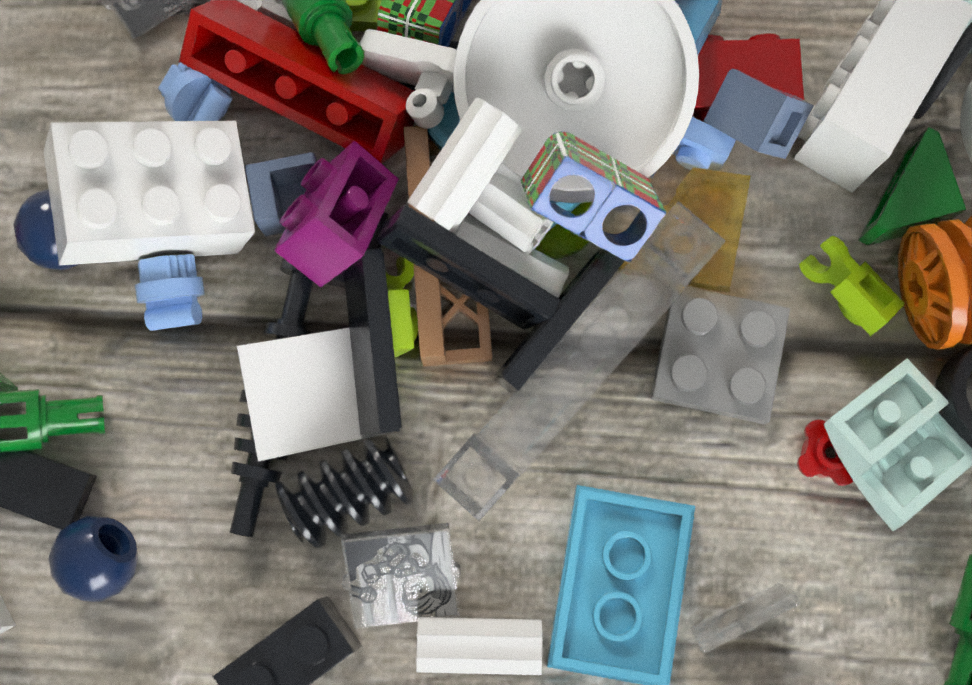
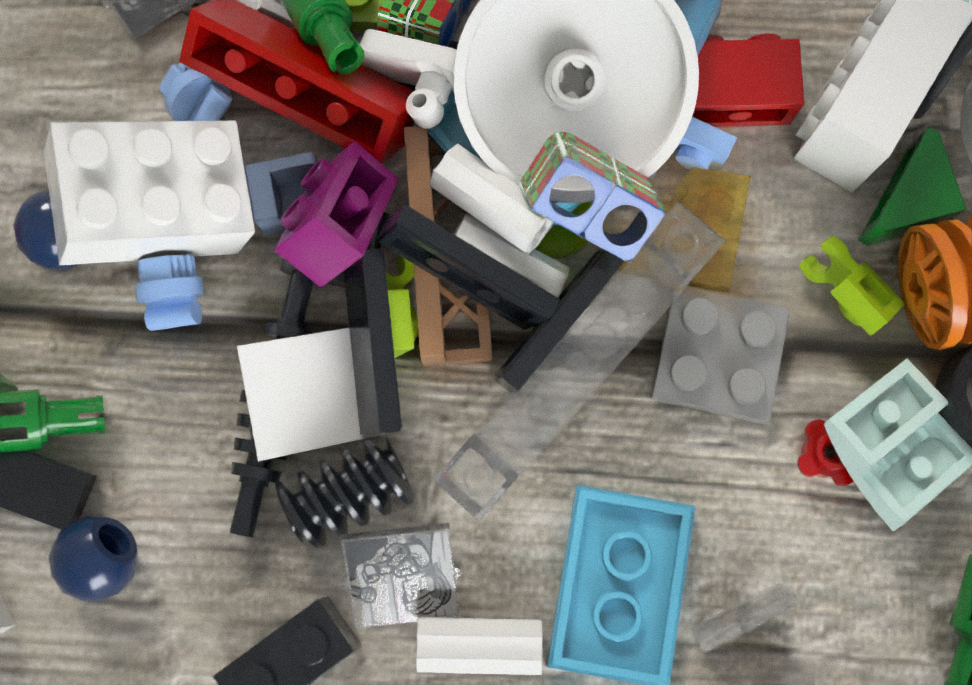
white axle [407,97,523,233] -> none
sand blue panel [703,69,814,159] -> none

